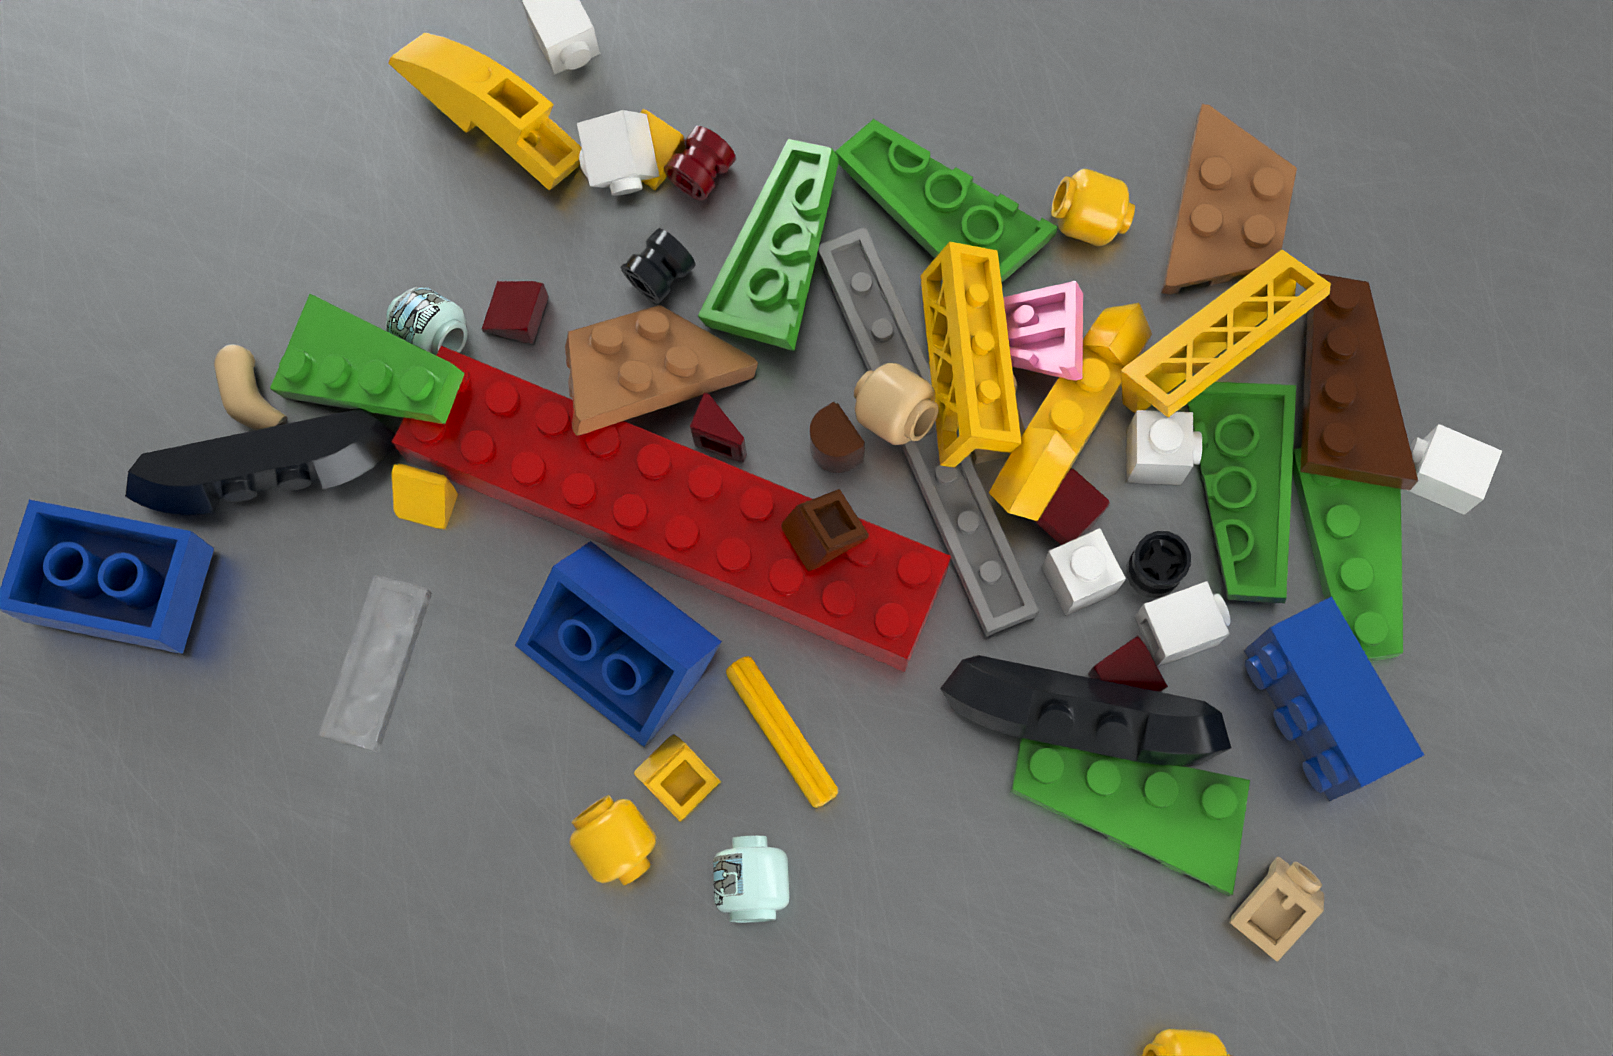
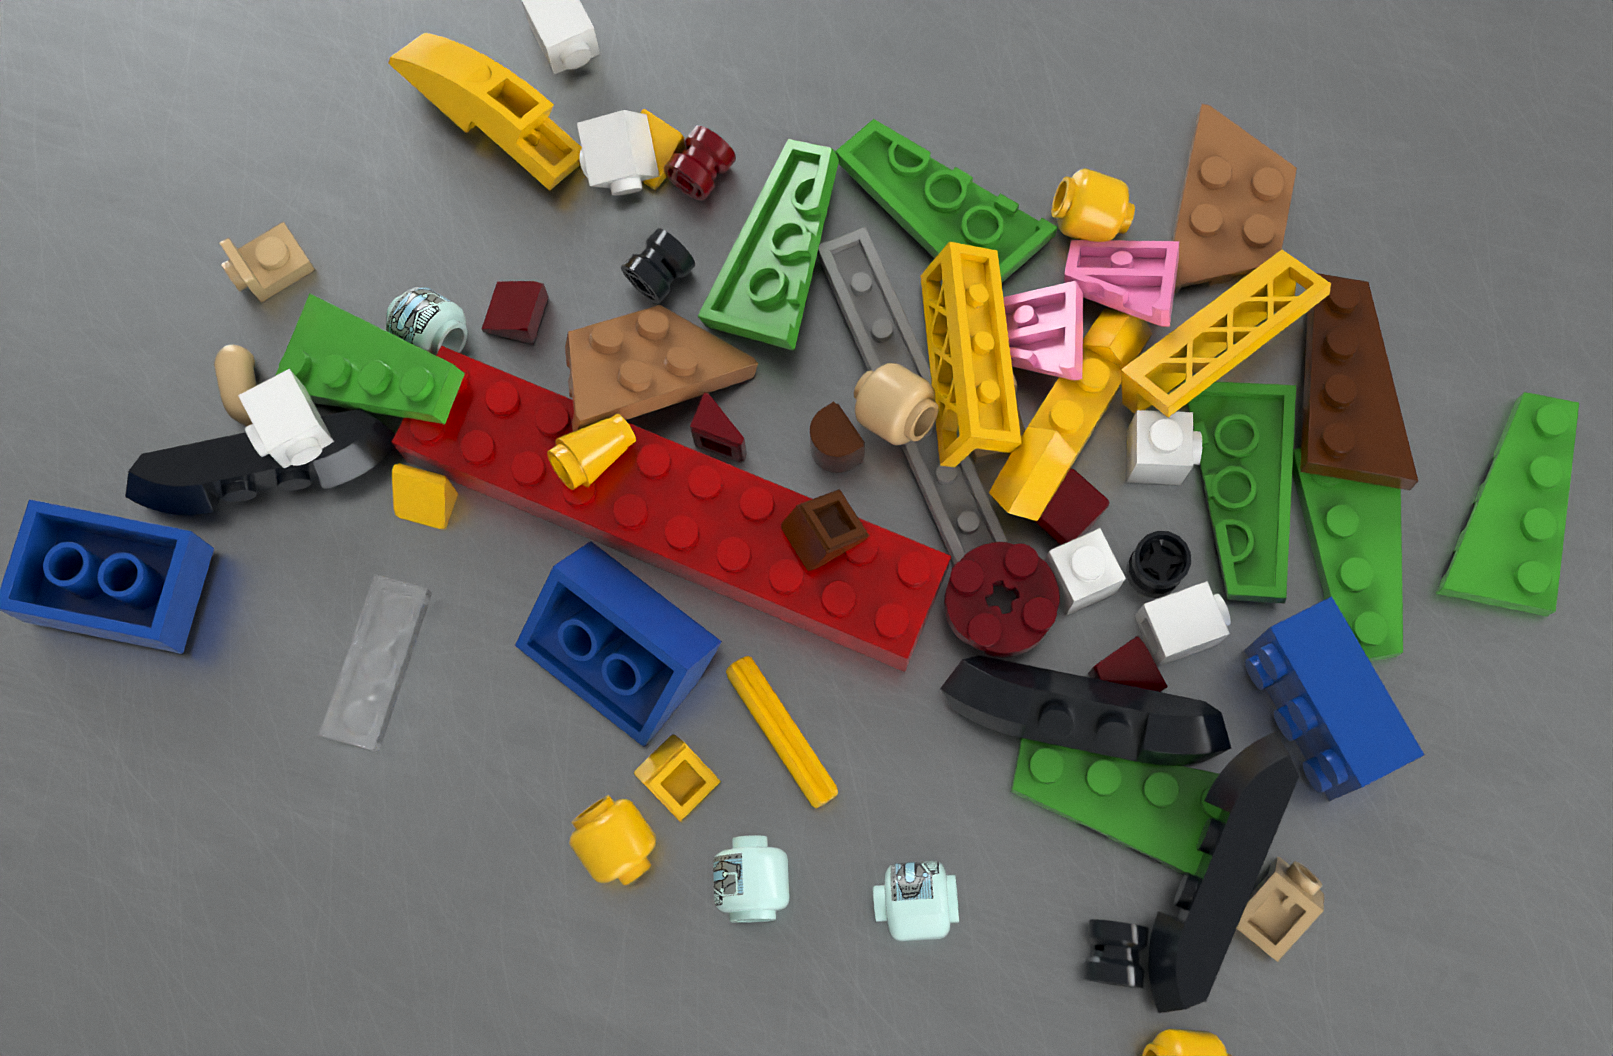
white brick [1407,424,1502,515] -> none
none -> tan bracket [220,221,315,303]
none -> white brick [238,369,334,468]
none -> yellow cone [547,413,636,490]
none -> light aqua head [873,861,959,941]
none -> dark red plate [944,542,1060,658]
none -> bright pink wing [1064,240,1179,327]
none -> black wheel [1083,919,1149,989]
none -> black brick [1148,732,1299,1013]
none -> bright green wing [1435,392,1579,616]

